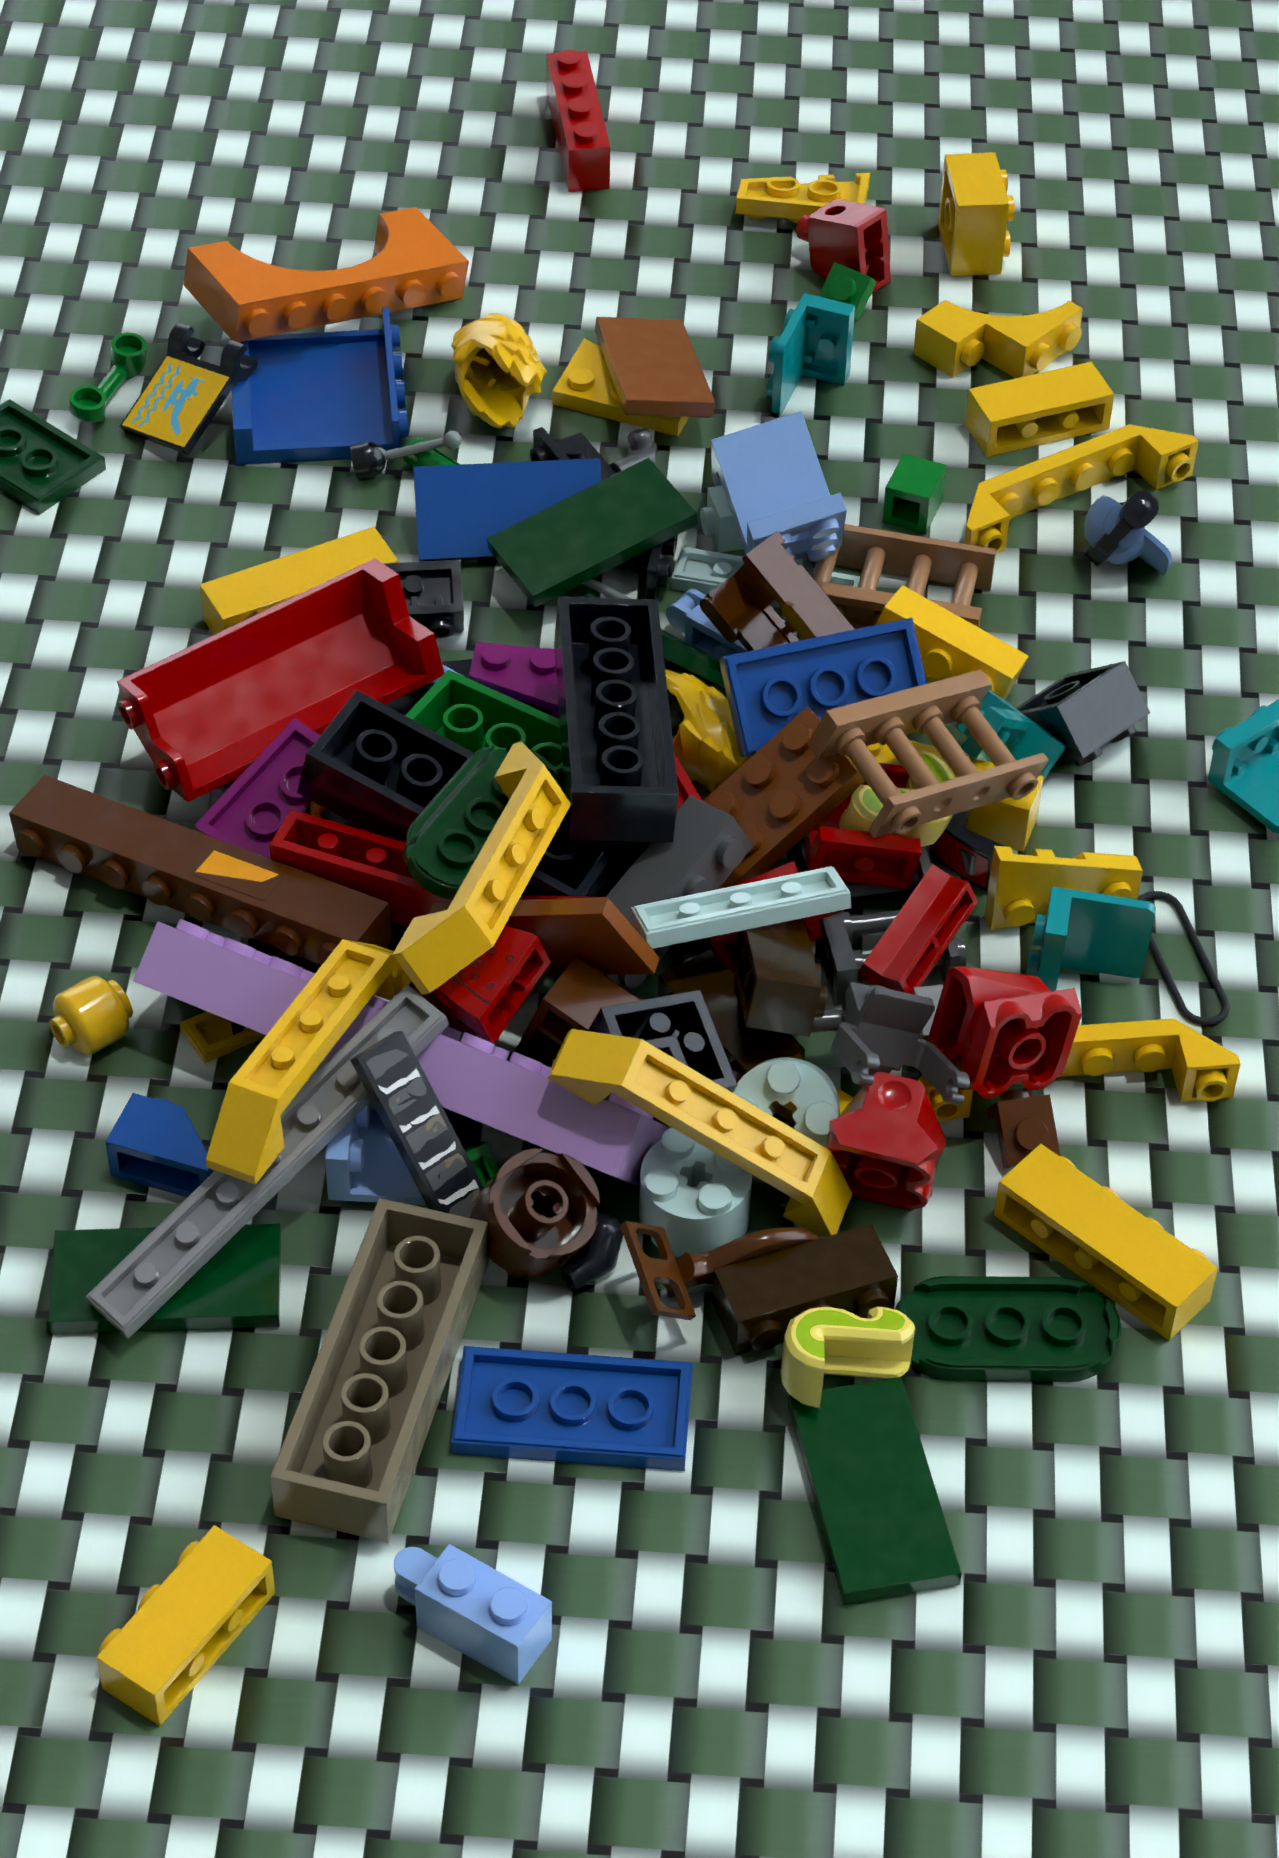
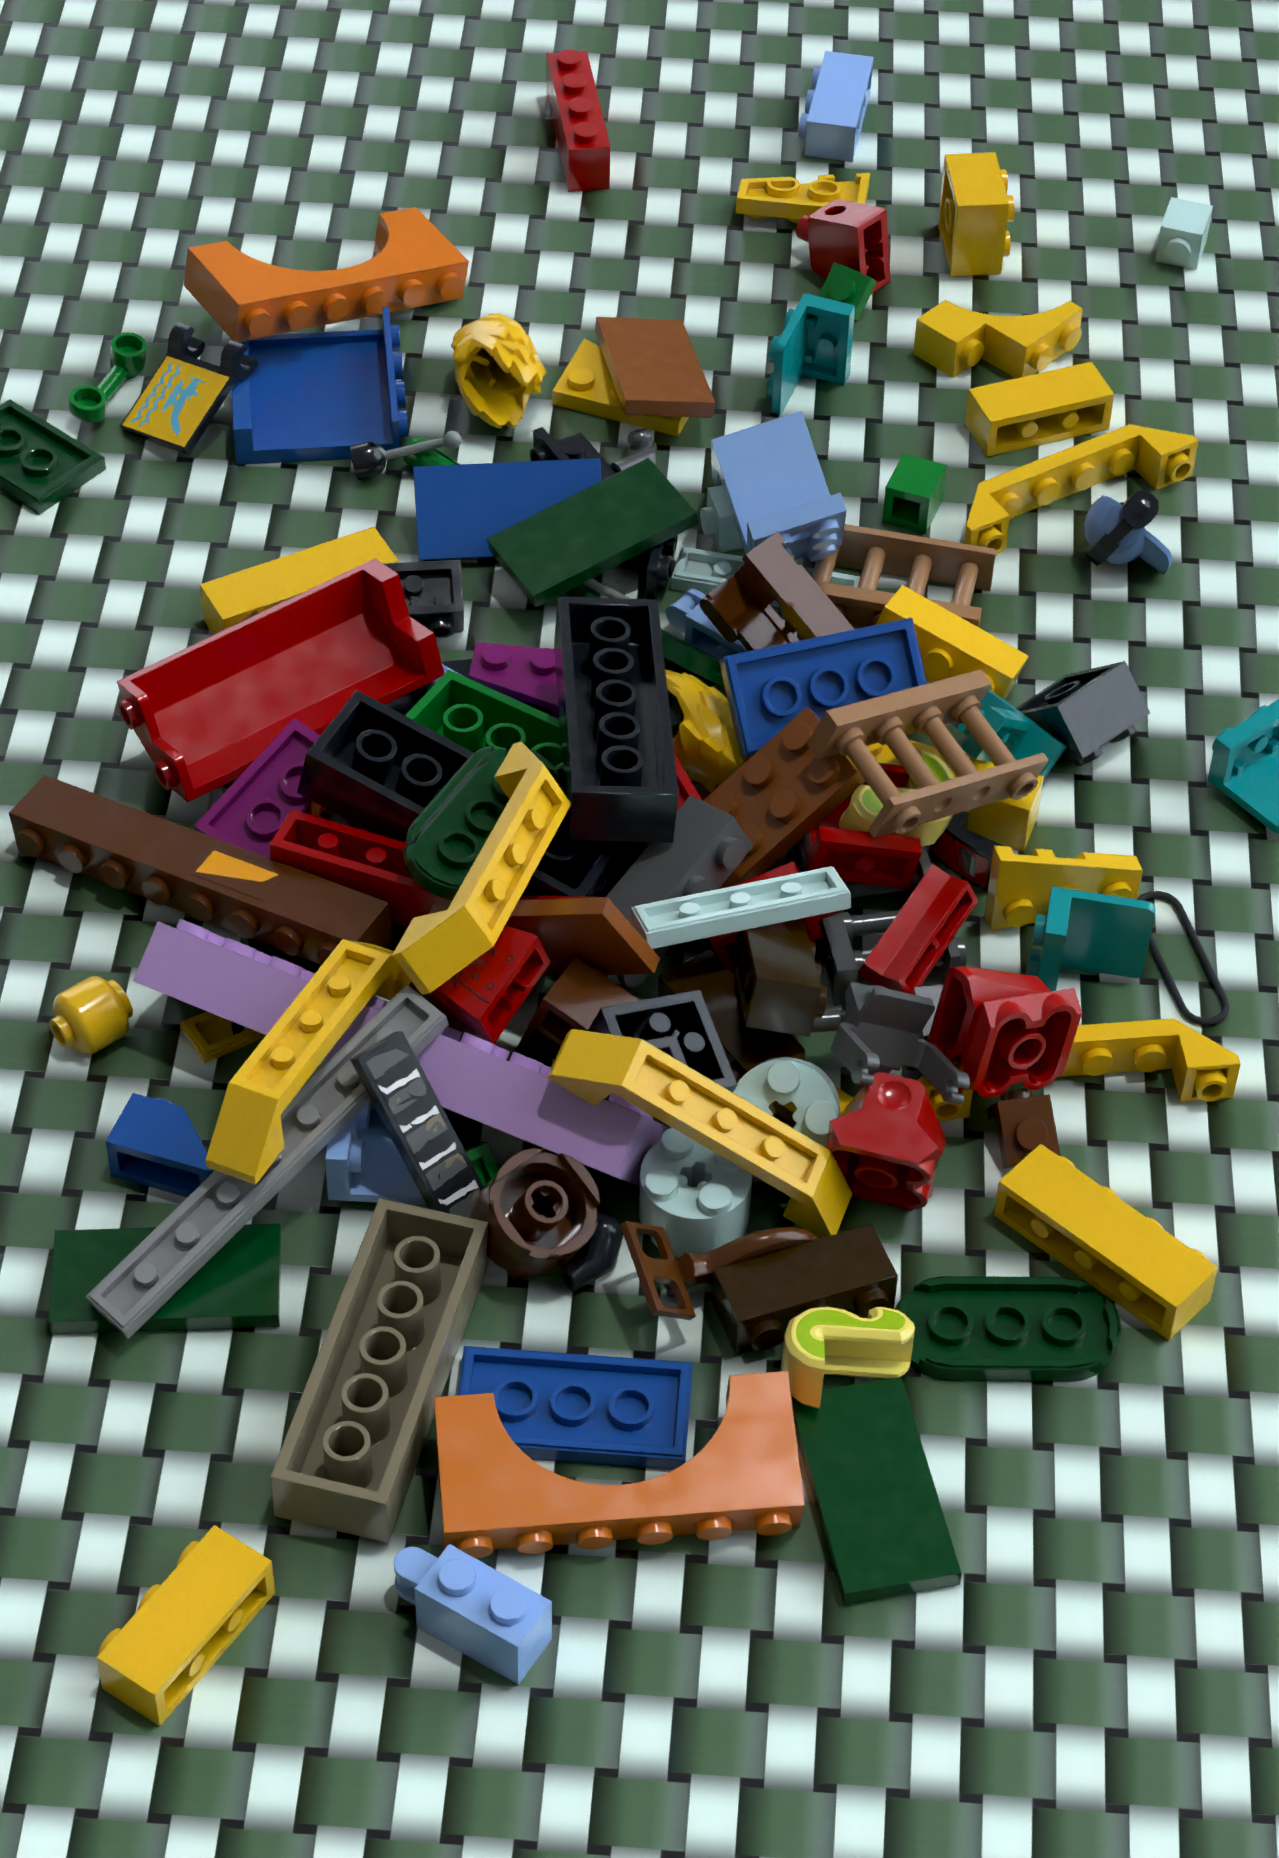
none -> orange arch [434,1371,805,1559]
none -> light blue brick [798,51,874,162]
none -> light aqua brick [1155,197,1213,270]

